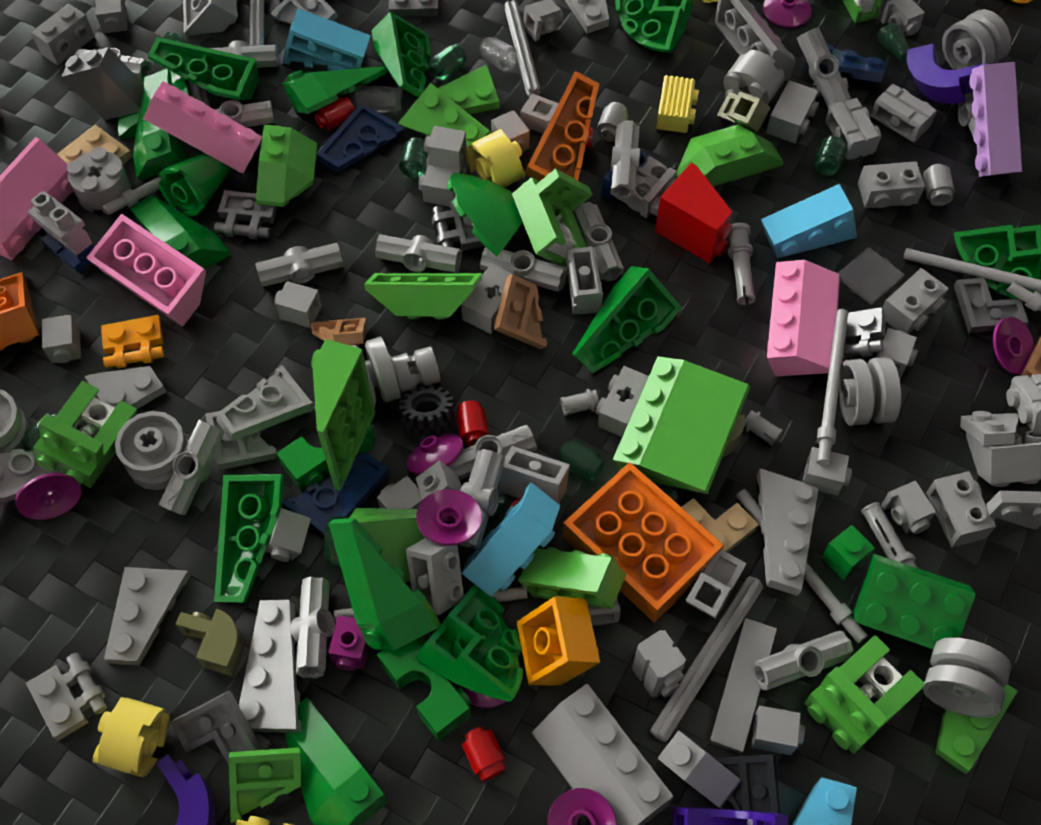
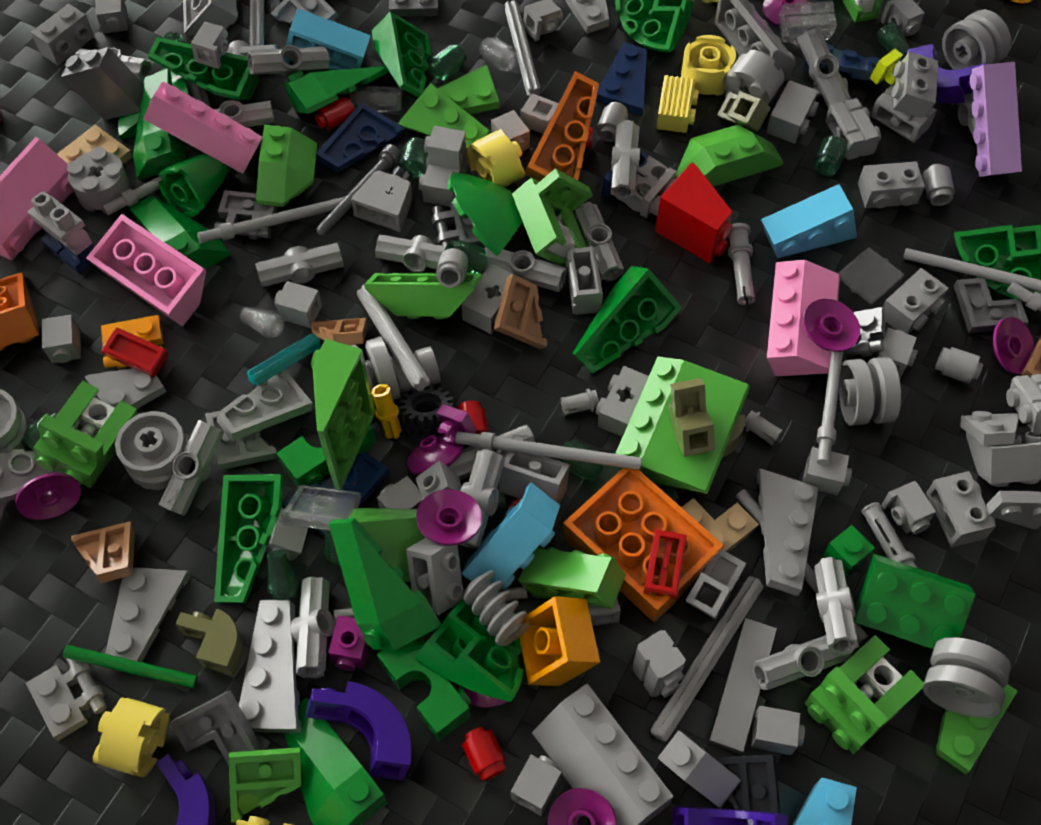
none -> green bar [63,645,198,689]
none -> medium nougat wing [71,521,135,583]
none -> red tile [101,327,169,378]
none -> light grey brick [191,21,229,69]
none -> light grey bar [197,196,346,244]
none -> clear cone [240,307,284,338]
none -> light grey piece [247,45,329,76]
none -> teal axle [247,334,321,386]
none -> clear green cone [267,549,300,600]
none -> clear tile [282,485,361,530]
none -> dark purple arch [306,681,411,781]
none -> dark grey piece [316,144,403,236]
none -> light grey torso [351,167,413,232]
none -> light grey axle [357,285,430,391]
none -> yellow axle [371,384,402,439]
none -> light grey brick [436,248,468,288]
none -> magenta tile [437,404,477,445]
none -> clear green brick [445,240,488,273]
none -> light grey bar [455,431,642,470]
none -> light grey piece [463,570,531,647]
none -> light grey brick [511,755,562,816]
none -> dark blue wing [596,42,647,116]
none -> red tile [643,529,687,600]
none -> olive brick [669,378,715,457]
none -> light yellow brick [681,35,736,96]
none -> clear brick [778,1,837,44]
none -> magenta dish [803,299,860,352]
none -> light grey piece [814,557,859,655]
none -> neon yellow tile [870,49,902,85]
none -> light grey brick [891,52,938,118]
none -> light grey brick [935,347,983,384]

